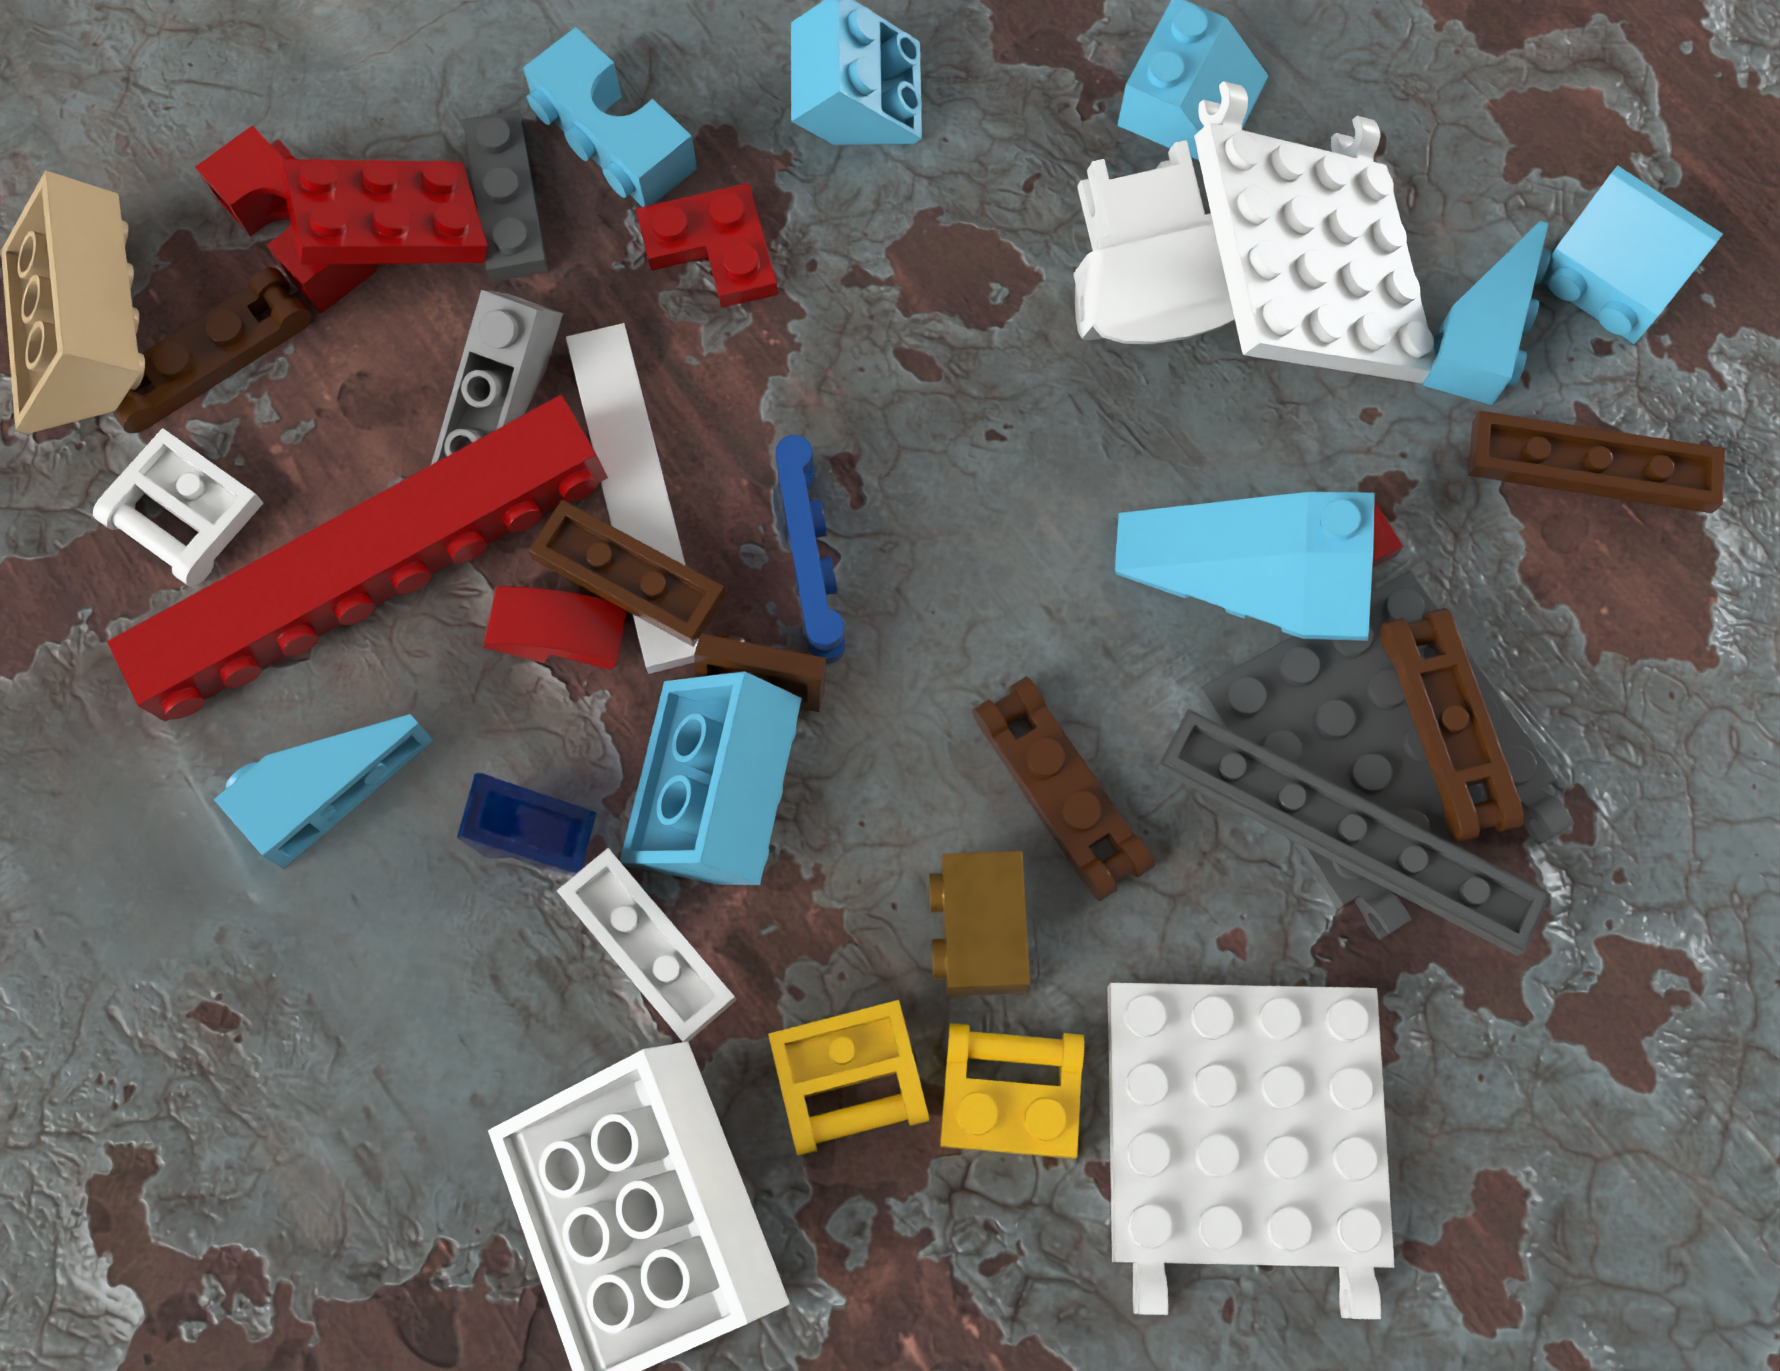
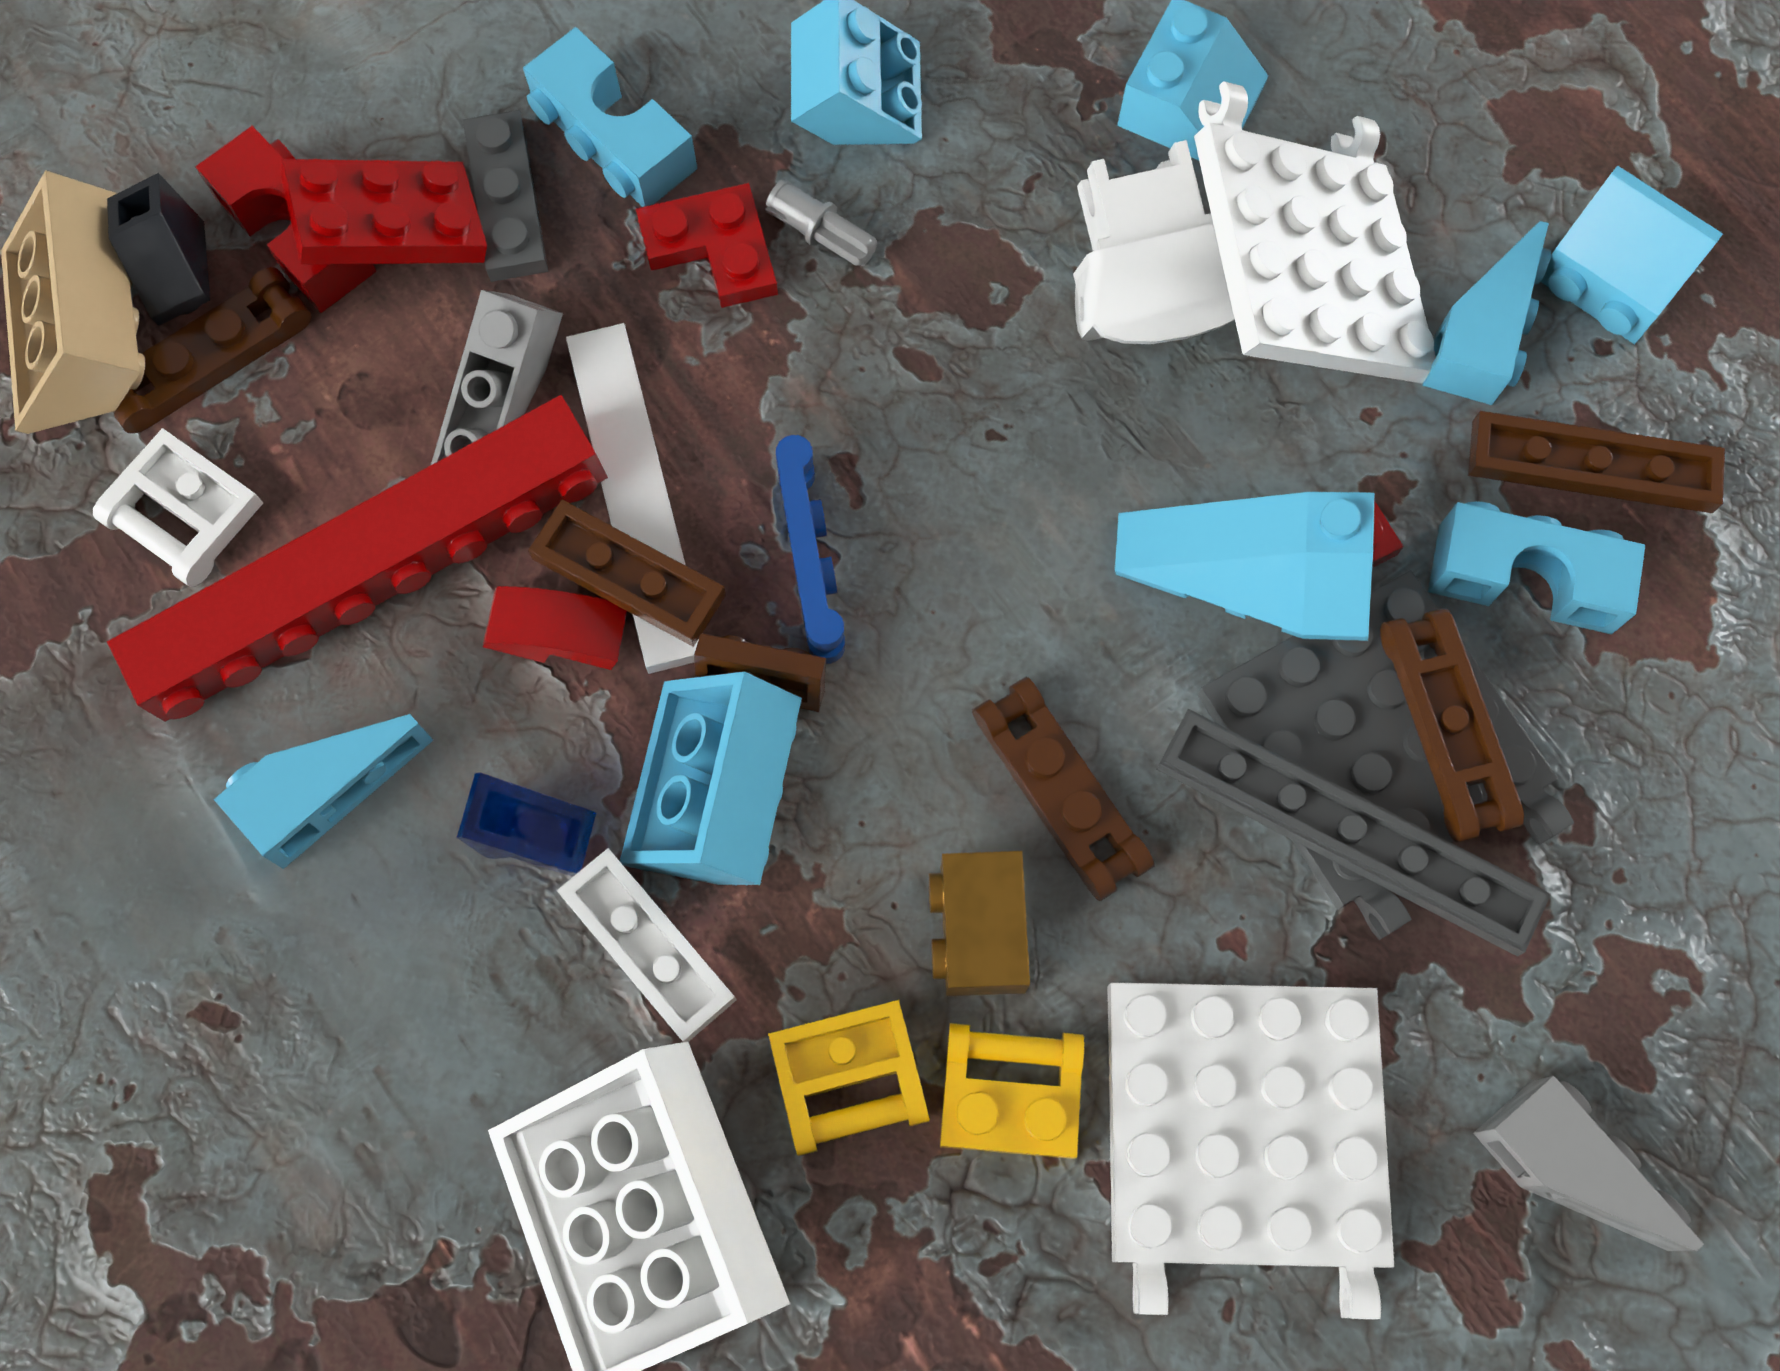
none -> black slope [107,173,210,325]
none -> light grey axle [766,179,877,266]
none -> medium azure arch [1428,501,1645,635]
none -> light grey slope [1473,1076,1704,1251]

